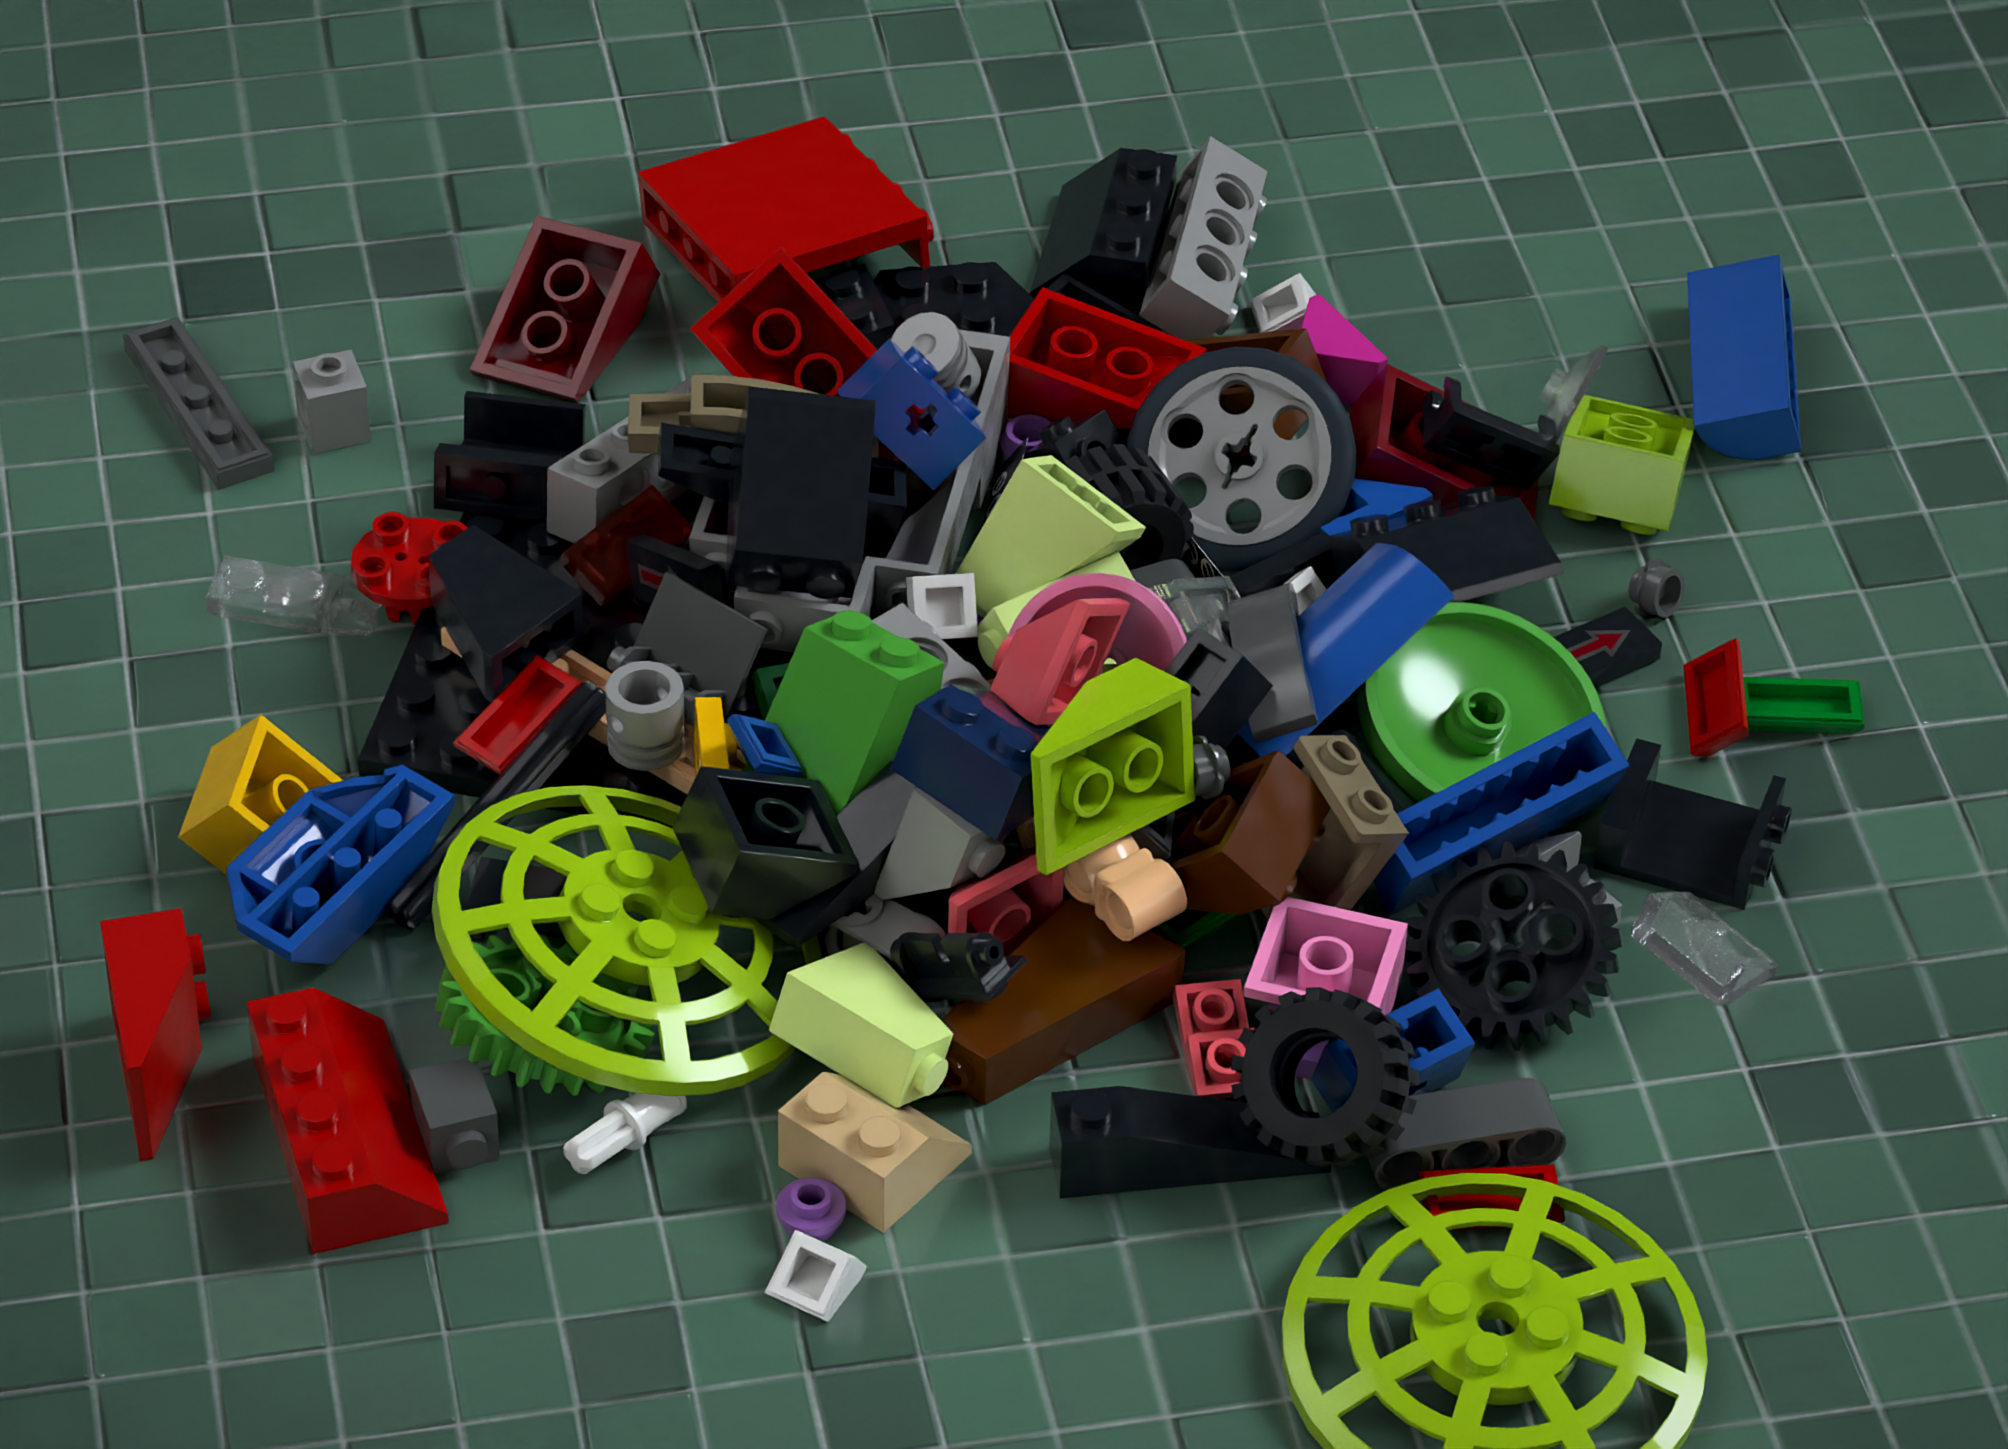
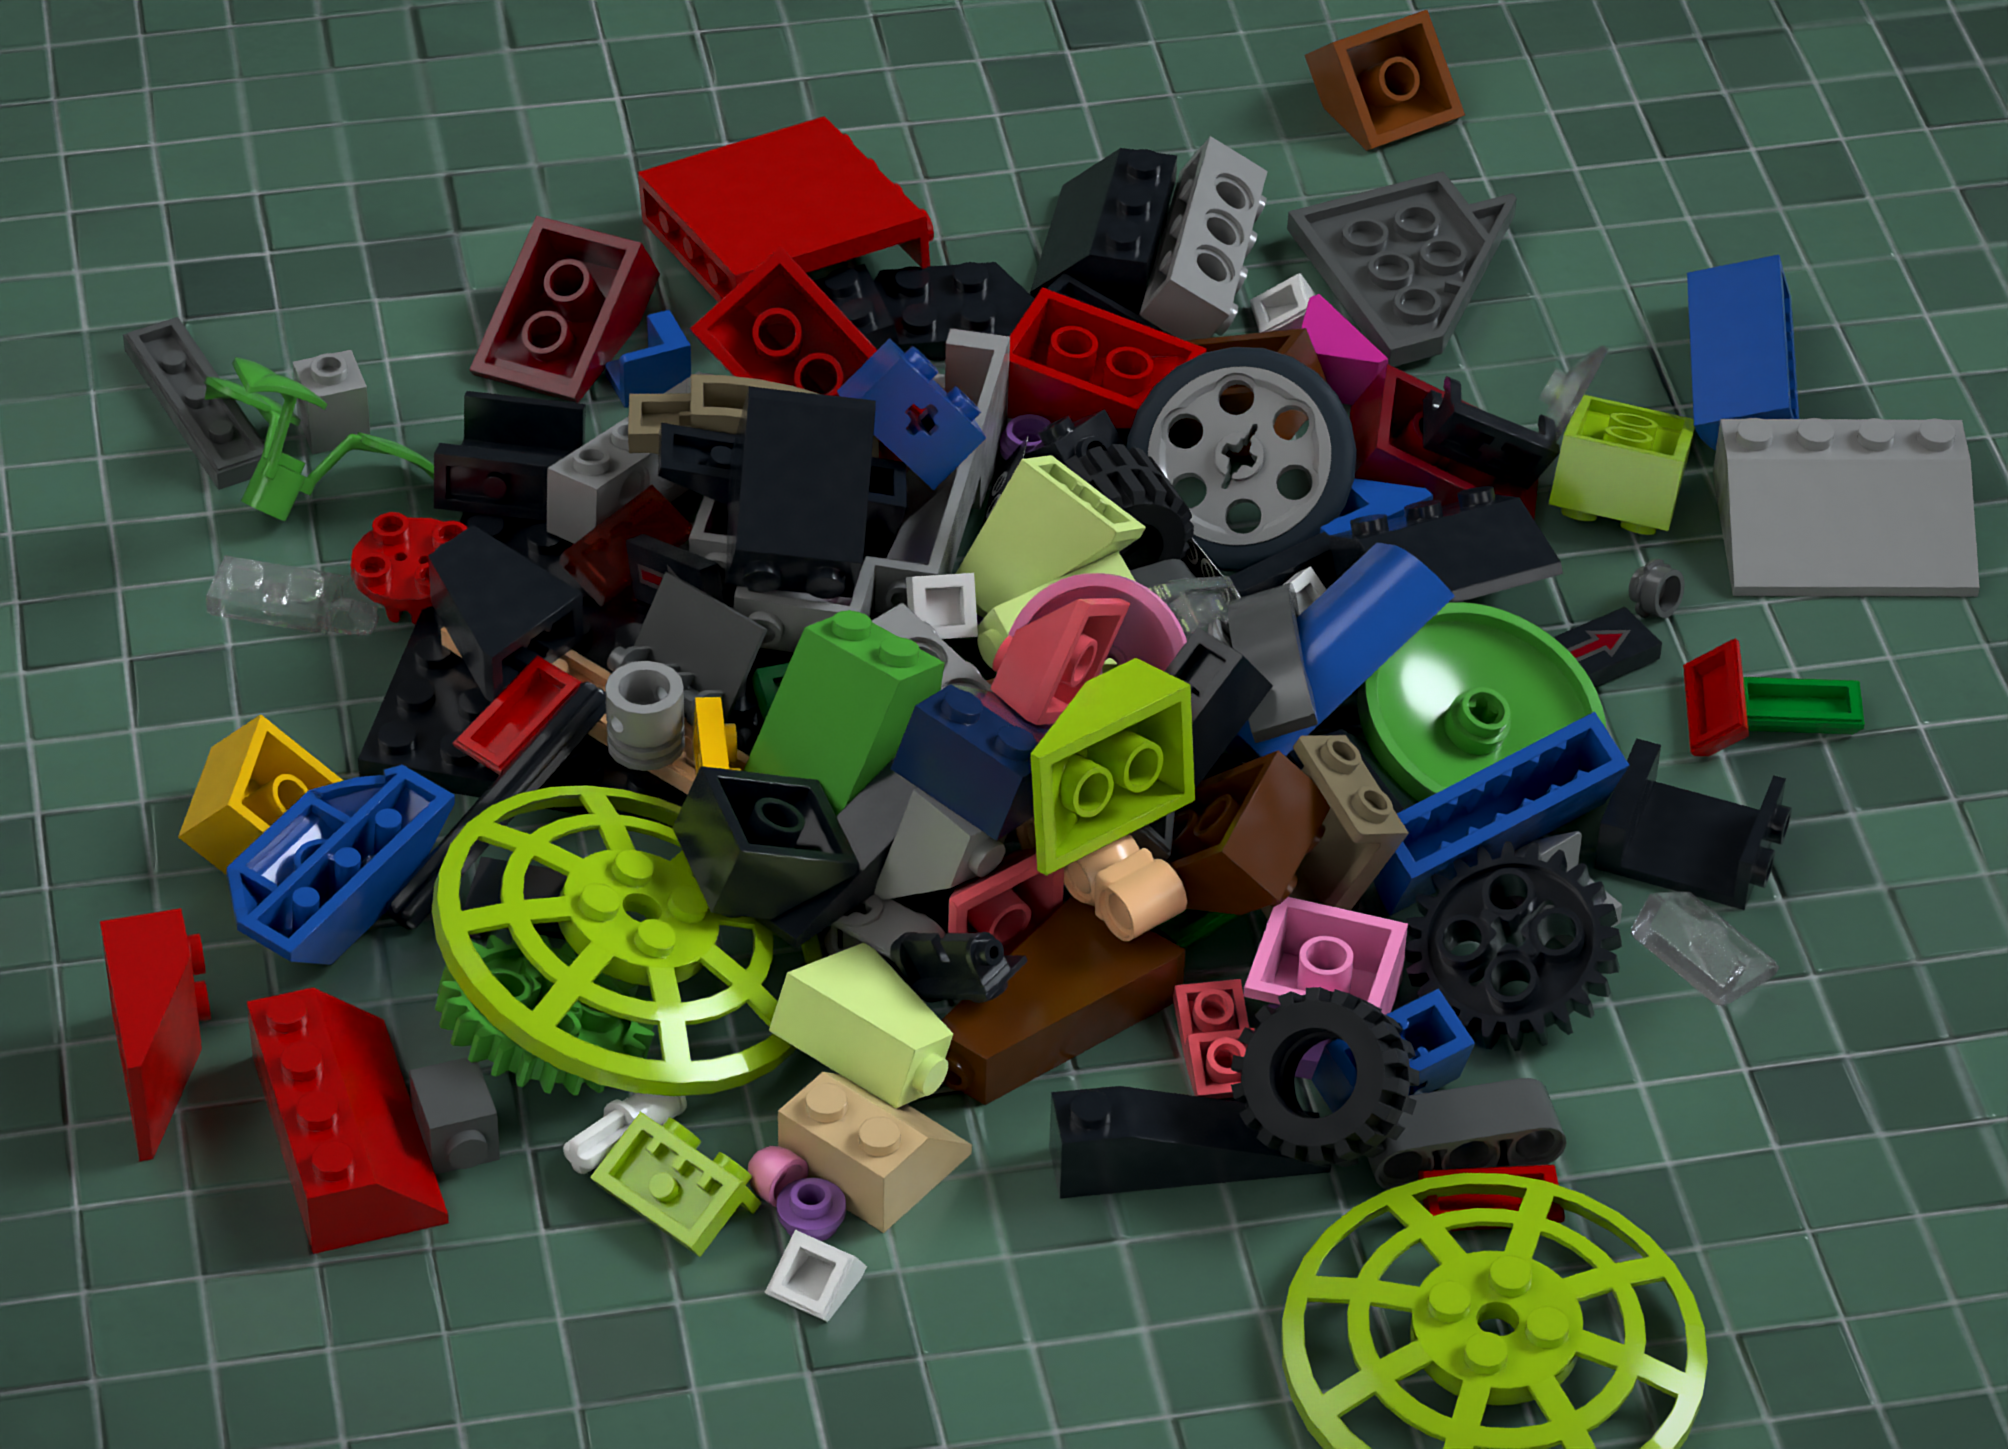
blue slope [727,714,803,778] -> none
light grey piece [891,312,981,398] -> none
dark grey plate [1193,735,1230,800] -> none
none -> bright green plant [204,357,434,522]
none -> lime bracket [590,1111,762,1257]
none -> blue panel [605,310,691,408]
none -> bright pink hinge [748,1146,808,1207]
none -> dark grey wing [1287,171,1517,367]
none -> dark orange slope [1304,10,1465,151]
none -> light grey slope [1713,418,1980,597]

